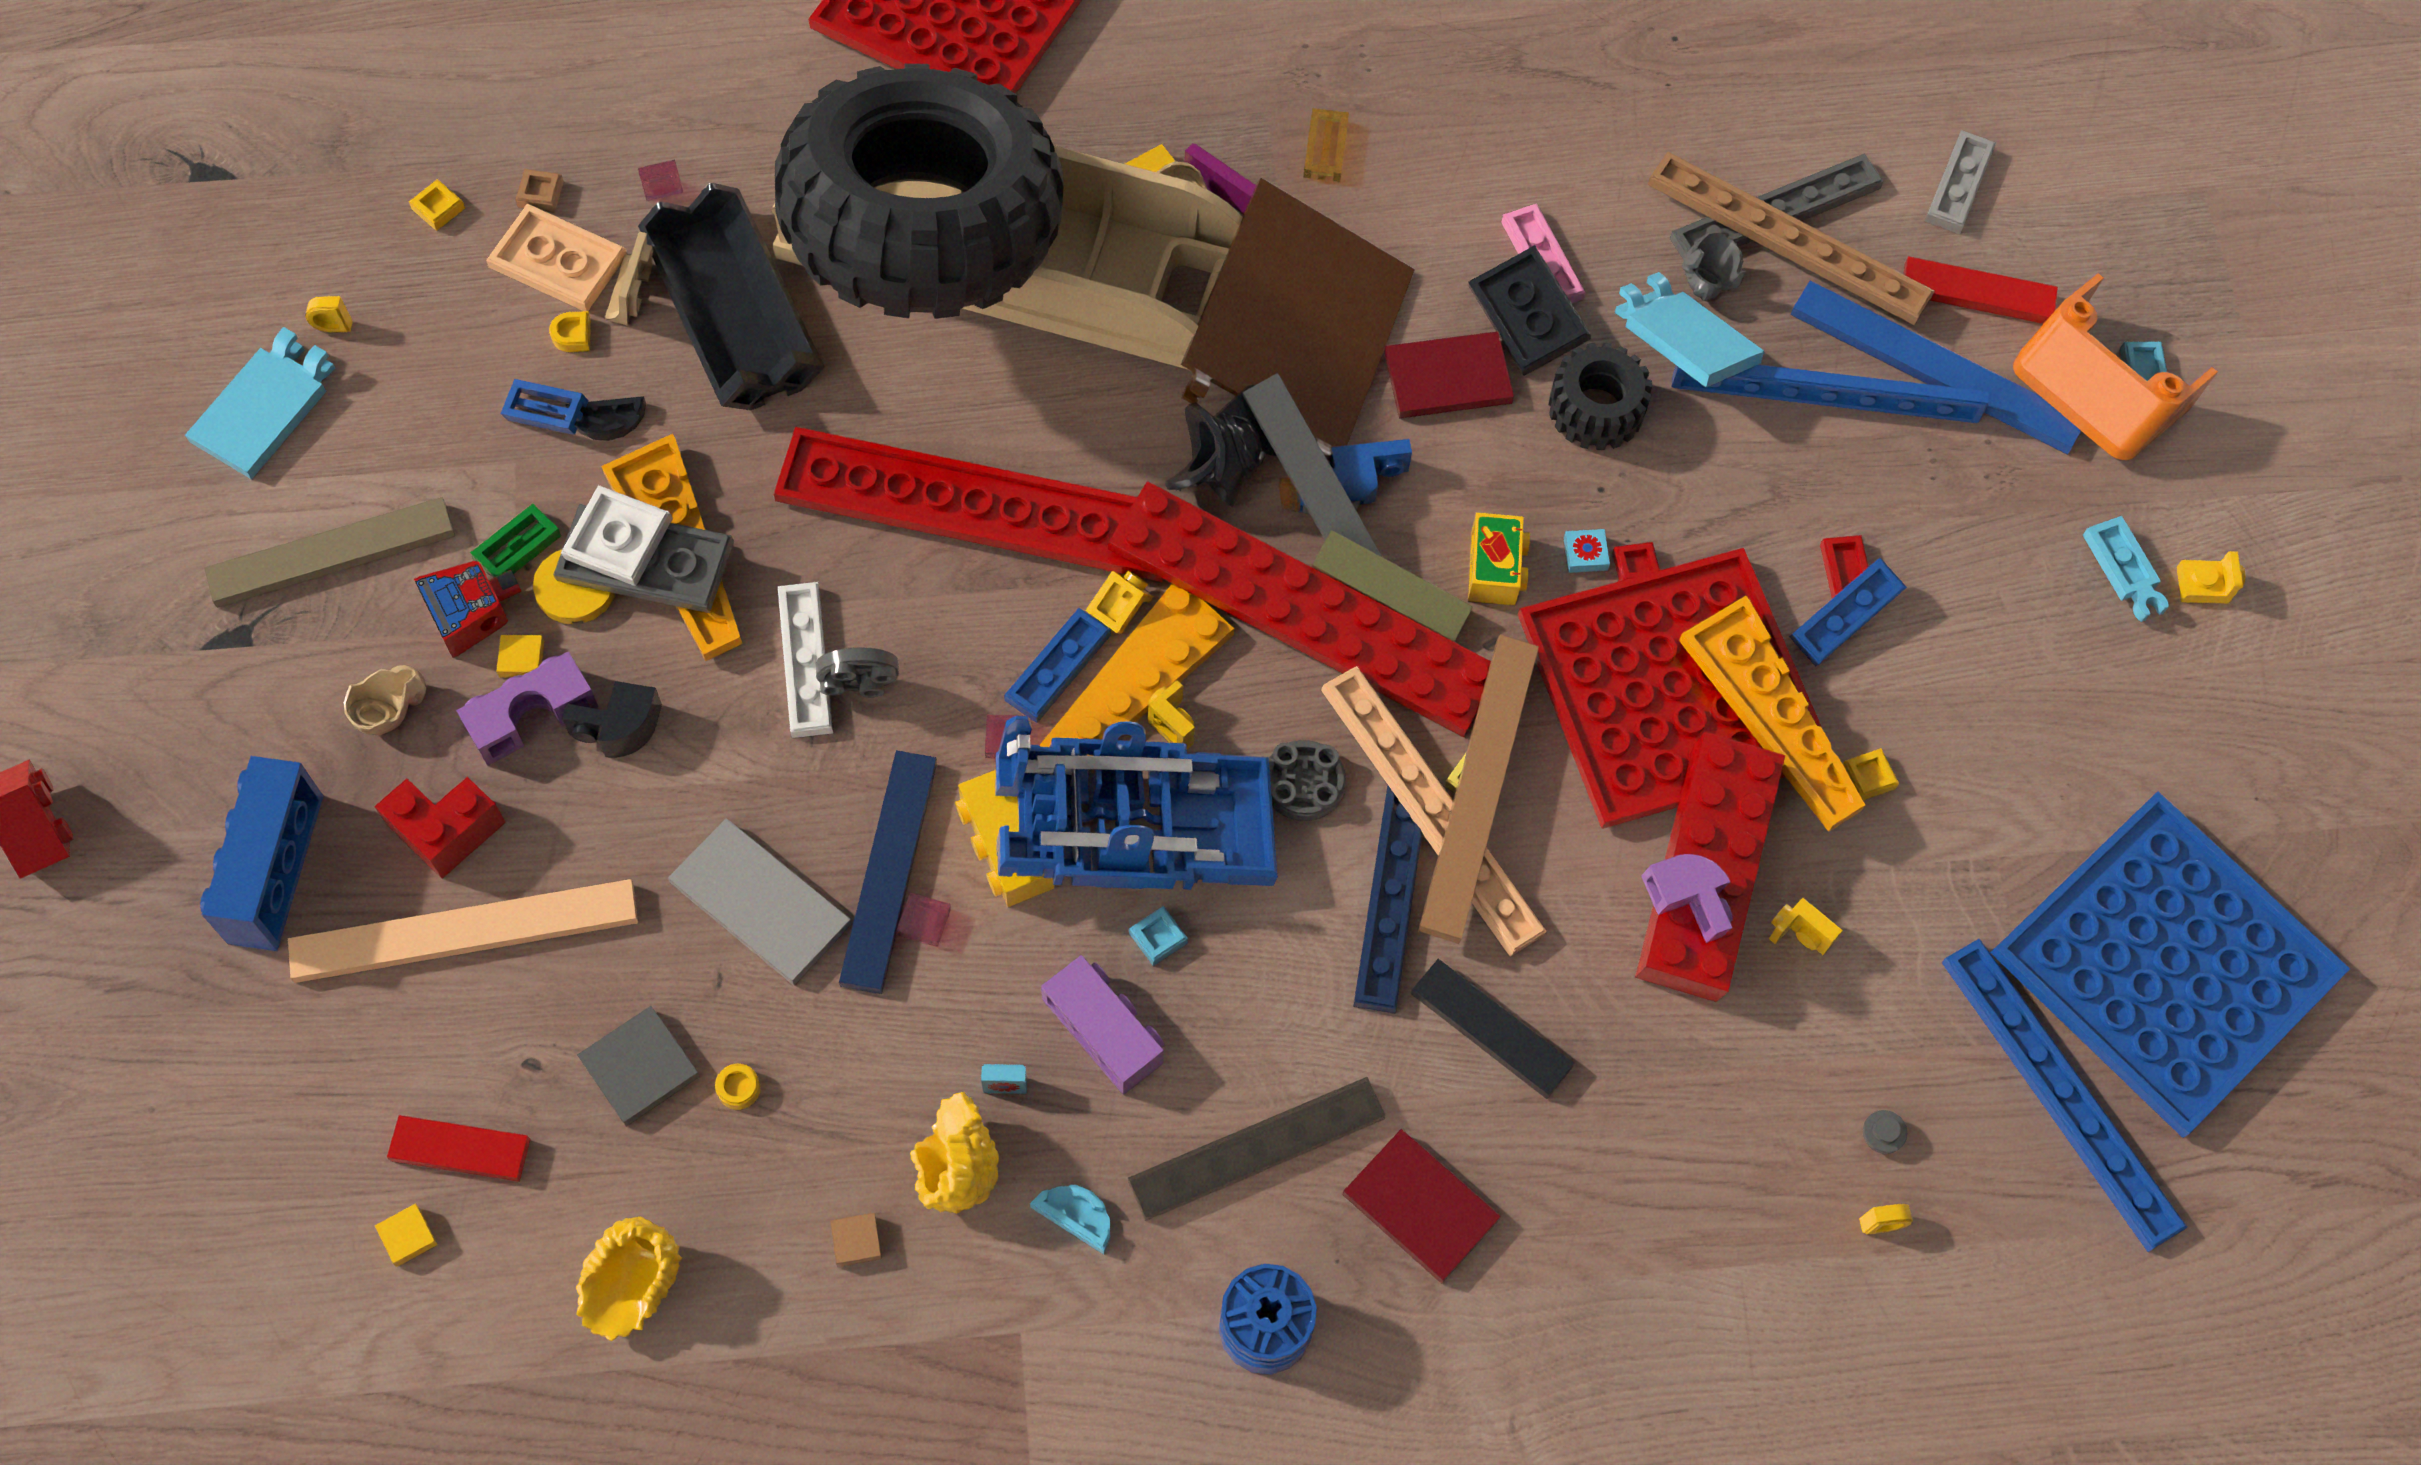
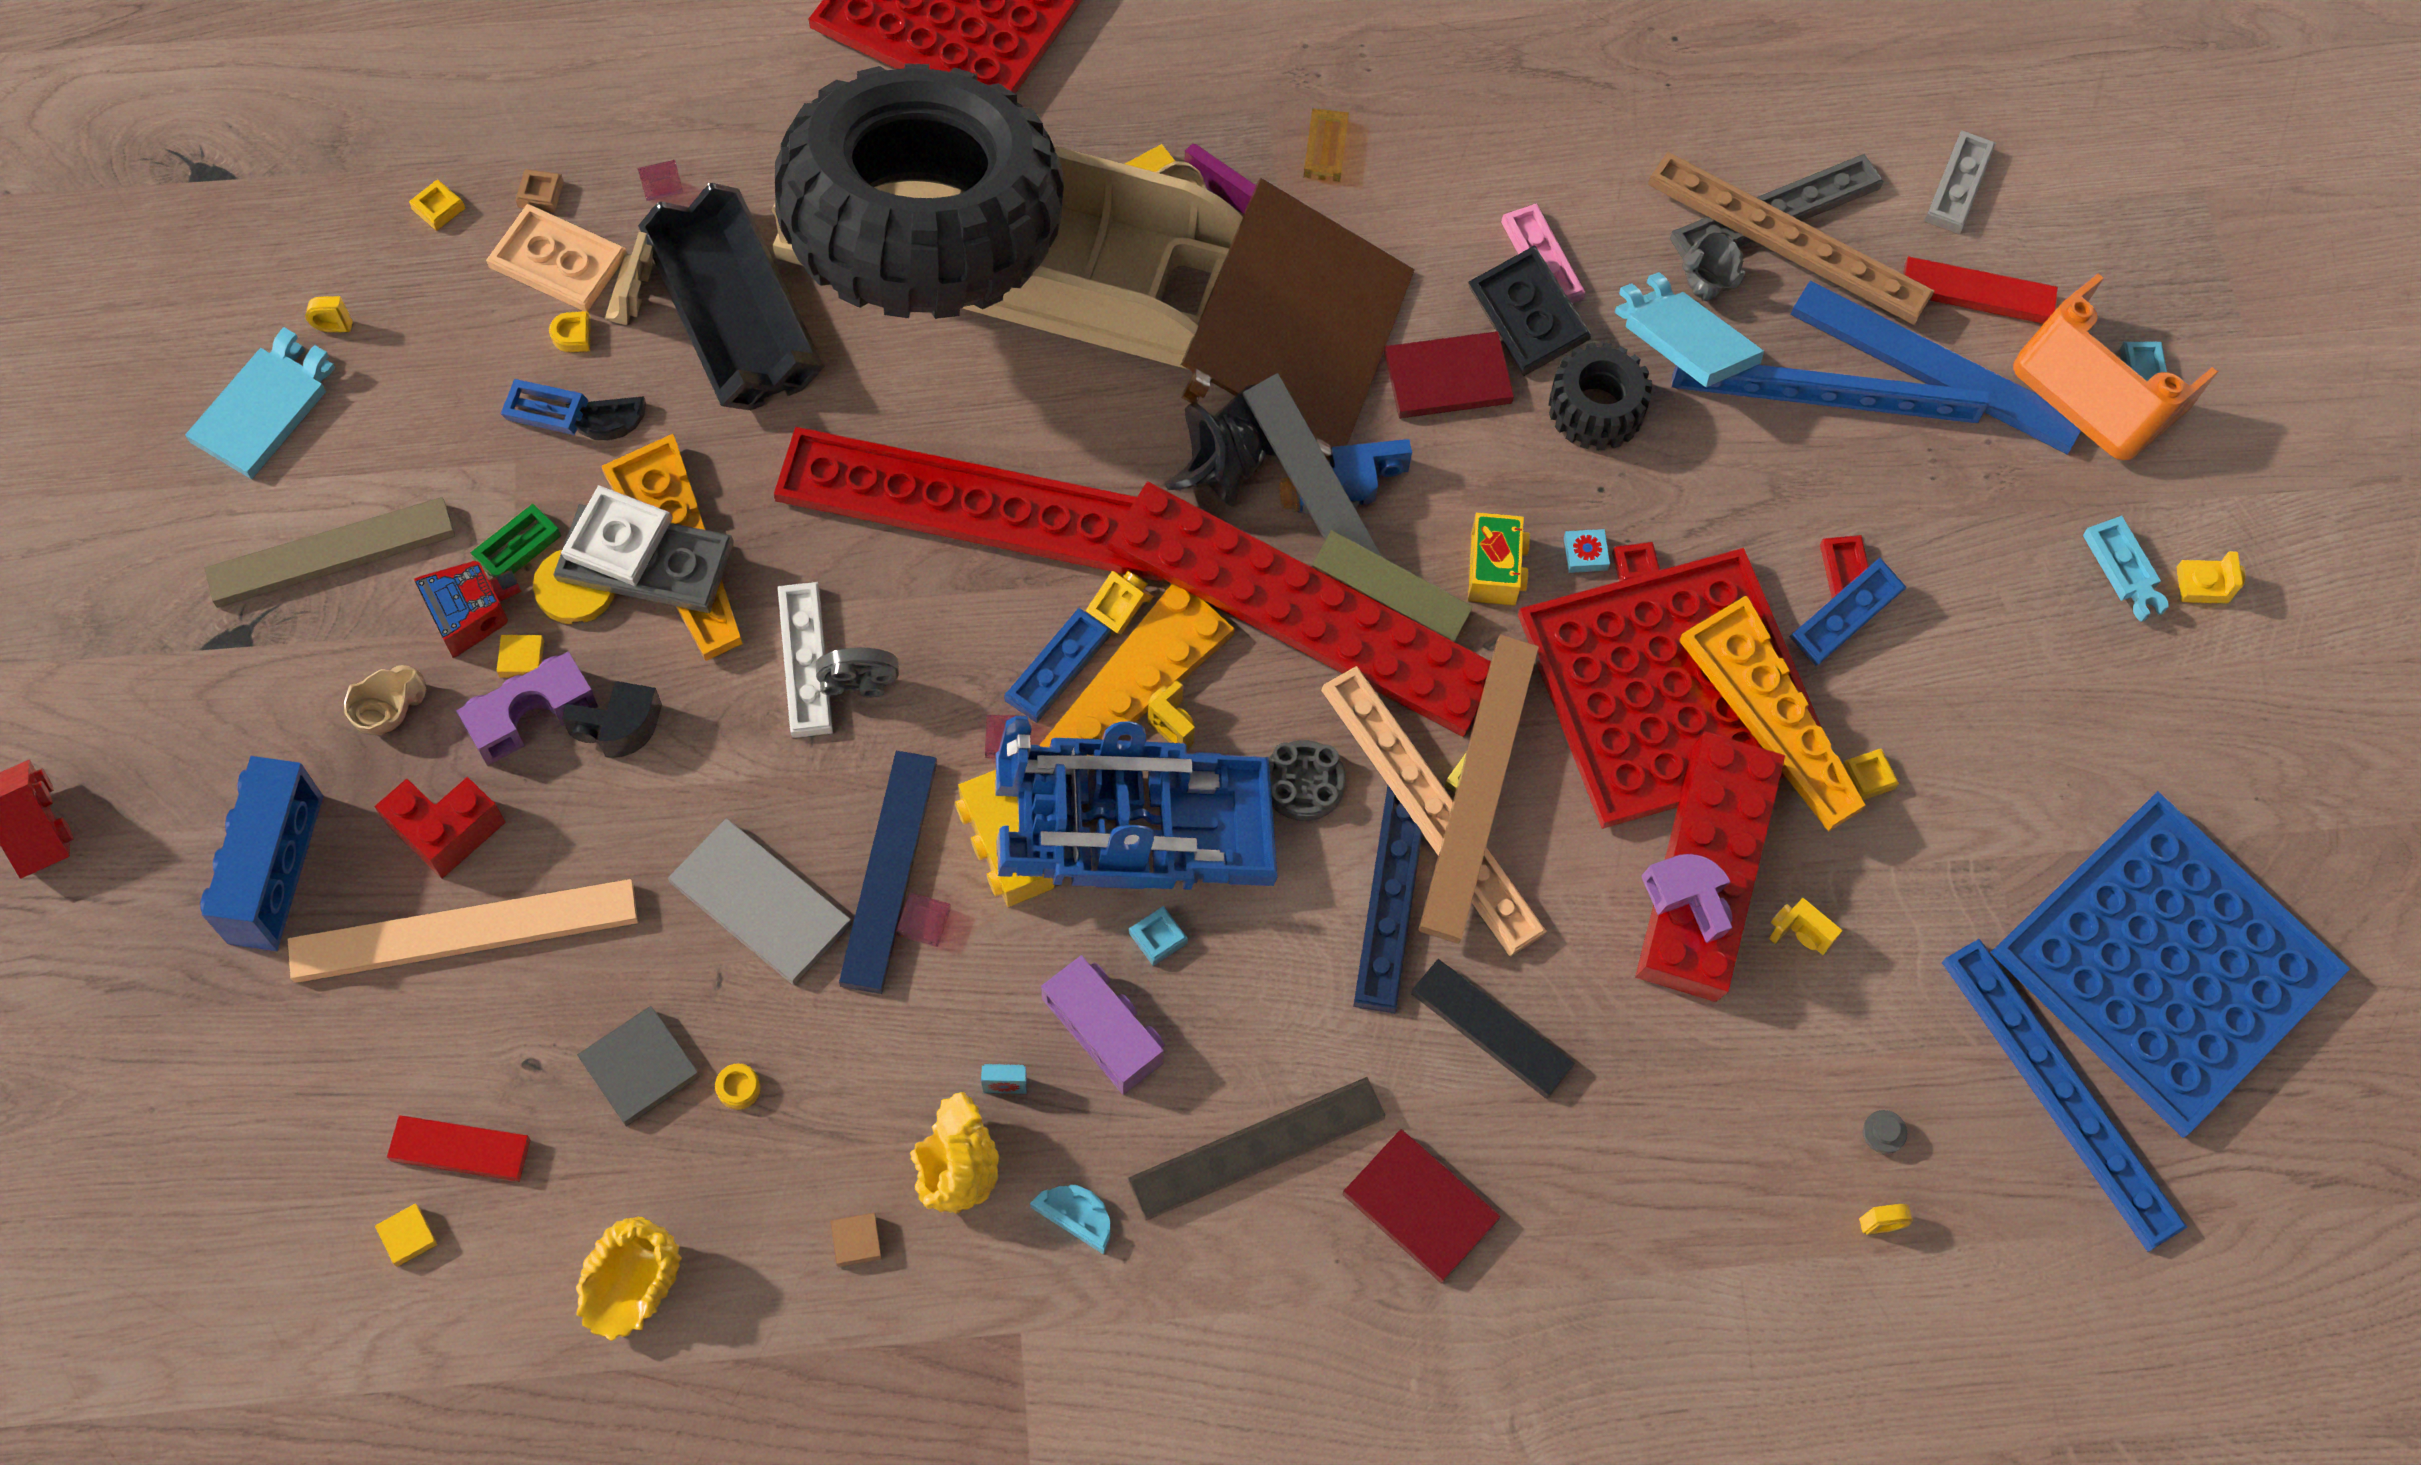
blue wheel [1219,1264,1317,1375] -> none

